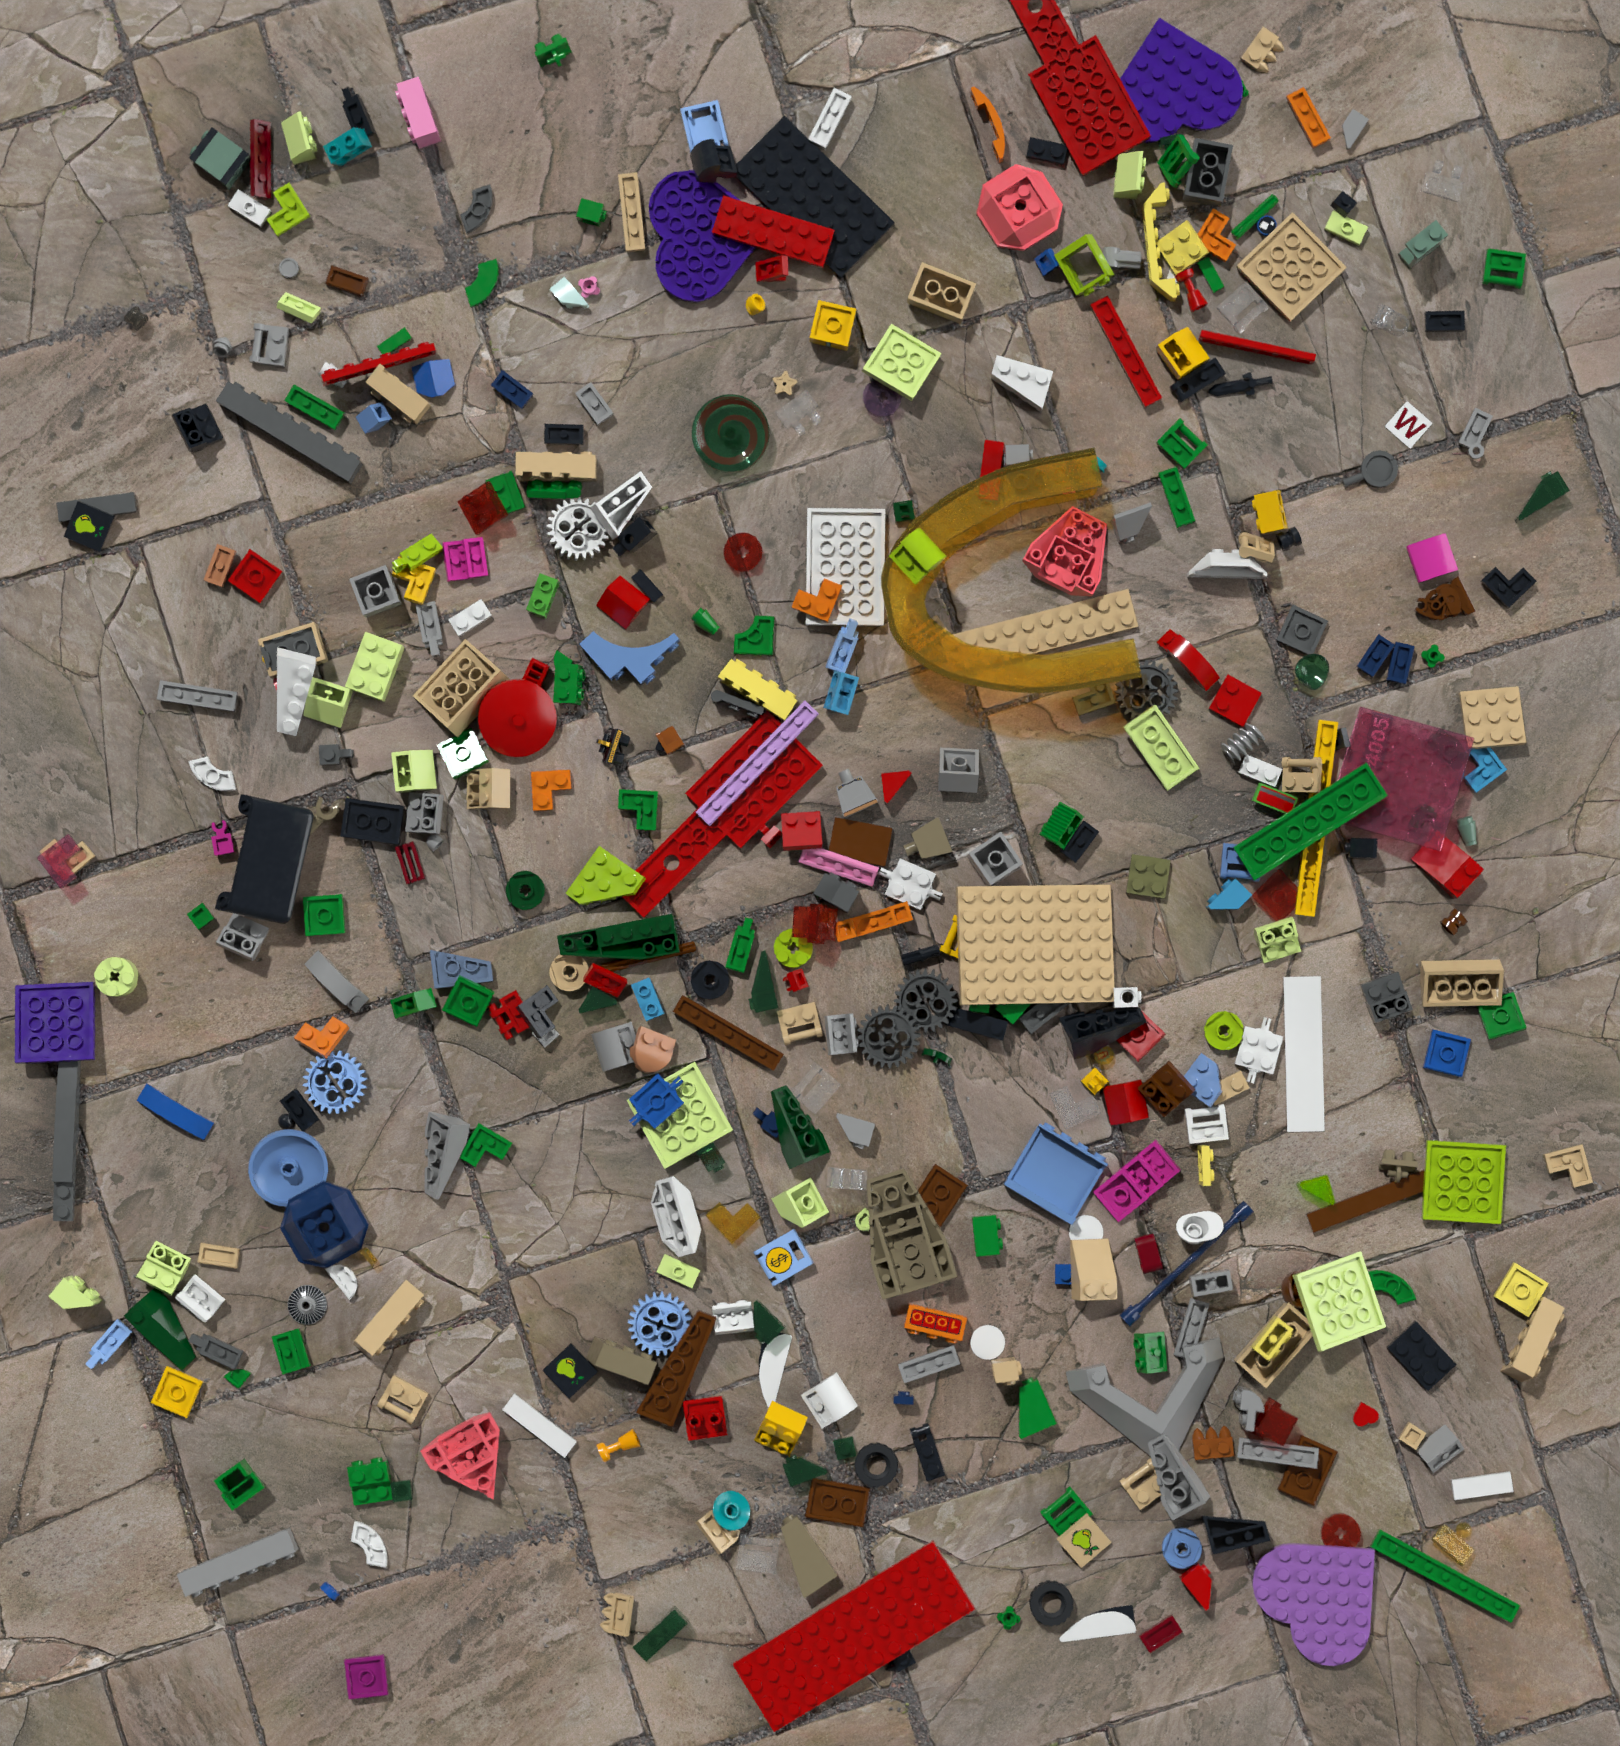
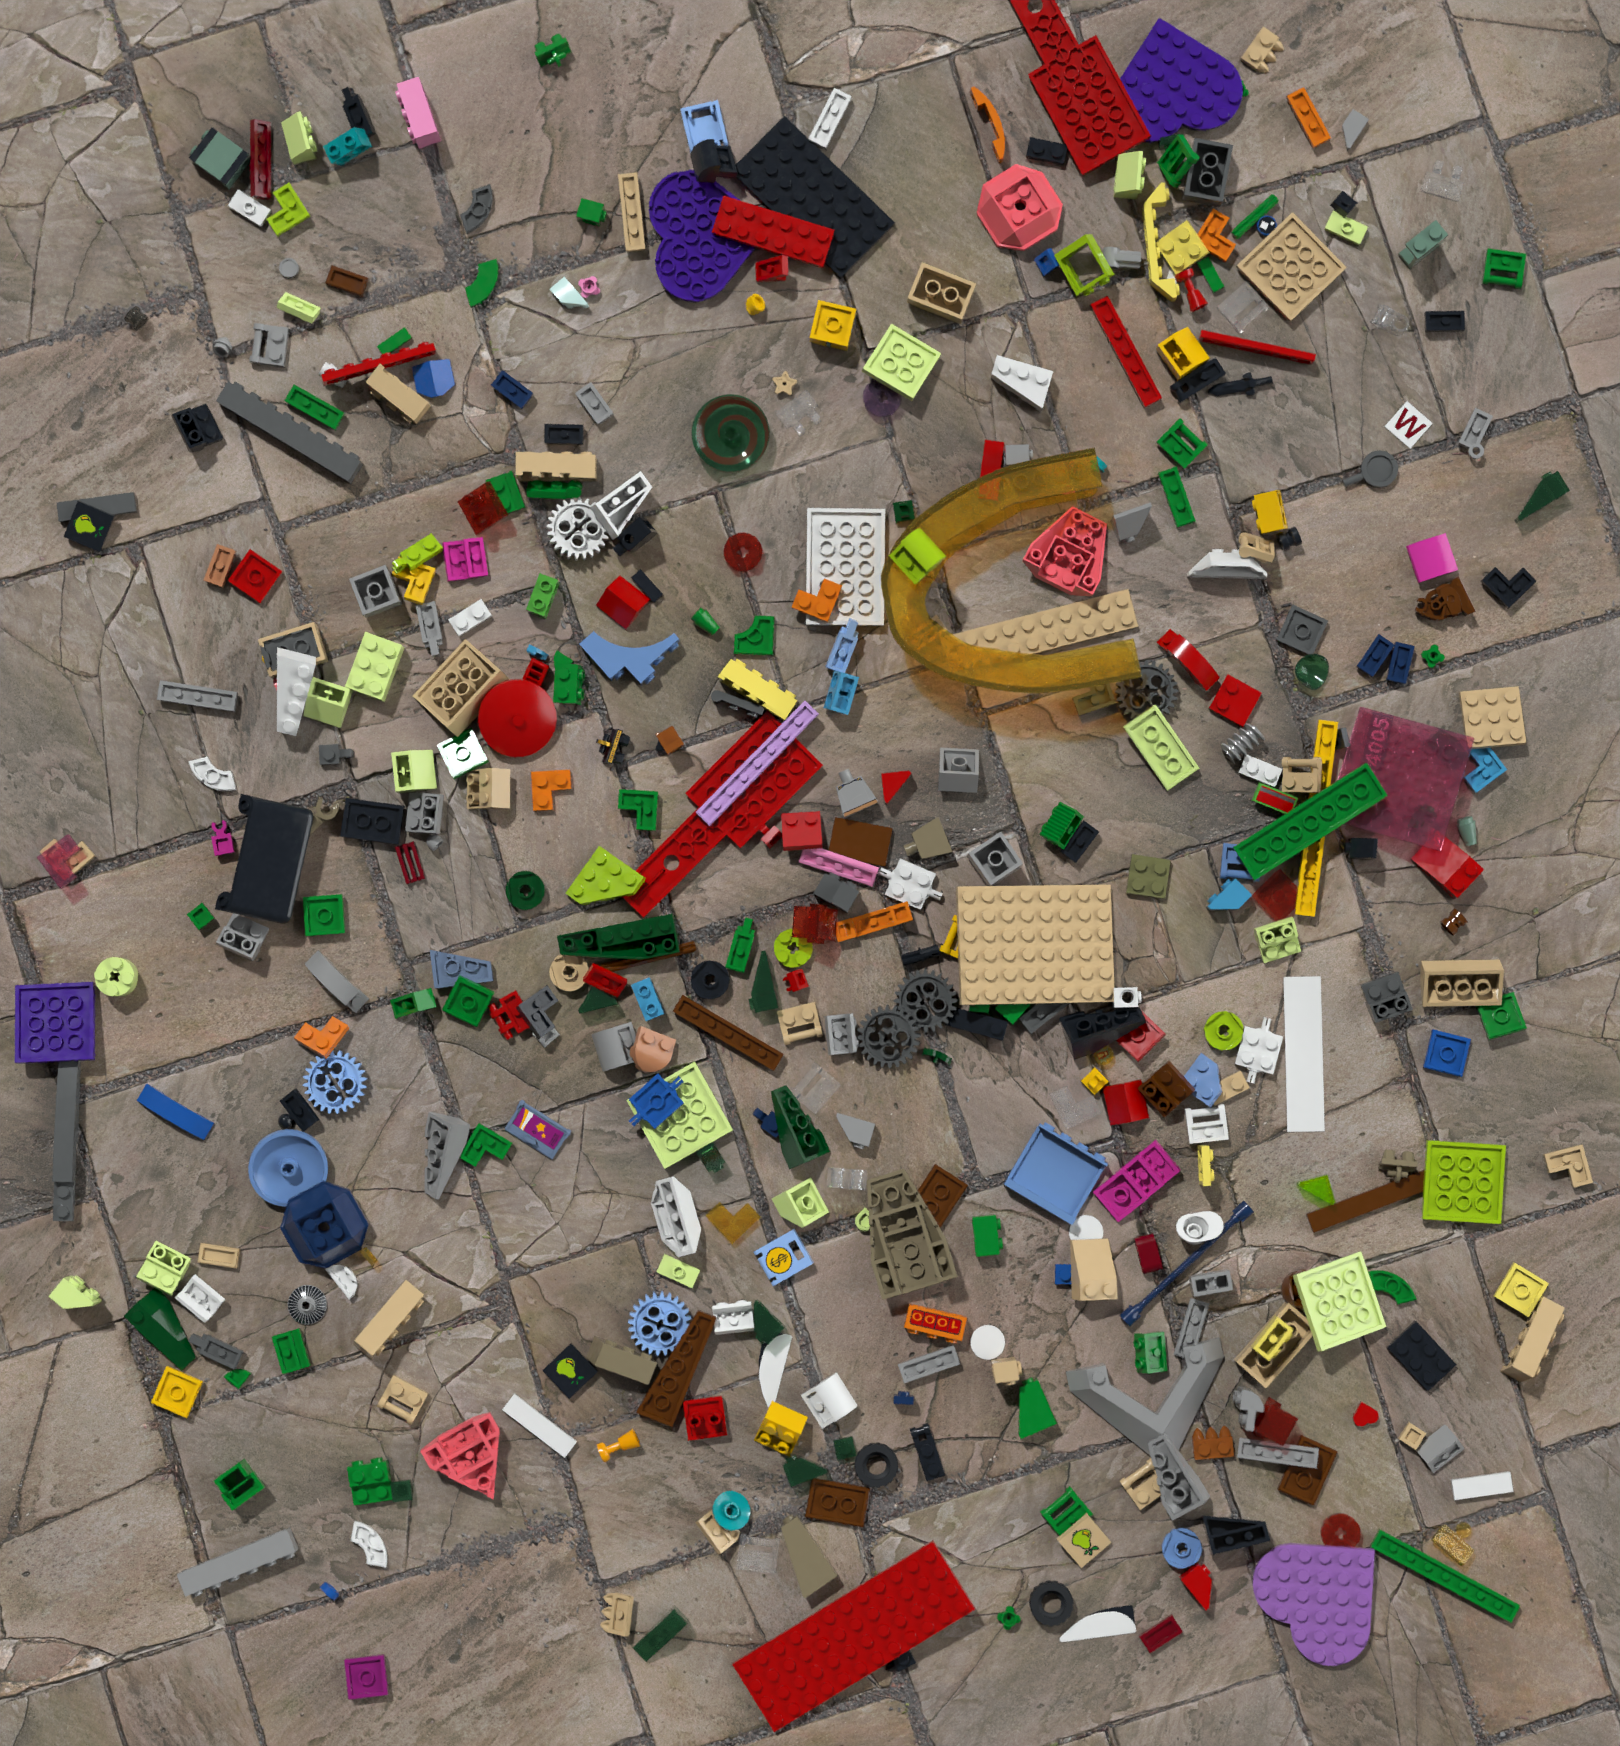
light blue hinge [86,1319,133,1369] -> none
medium blue brick [356,402,391,433] -> none
none -> door [504,1100,571,1160]
none -> dark azure tile [527,644,548,661]

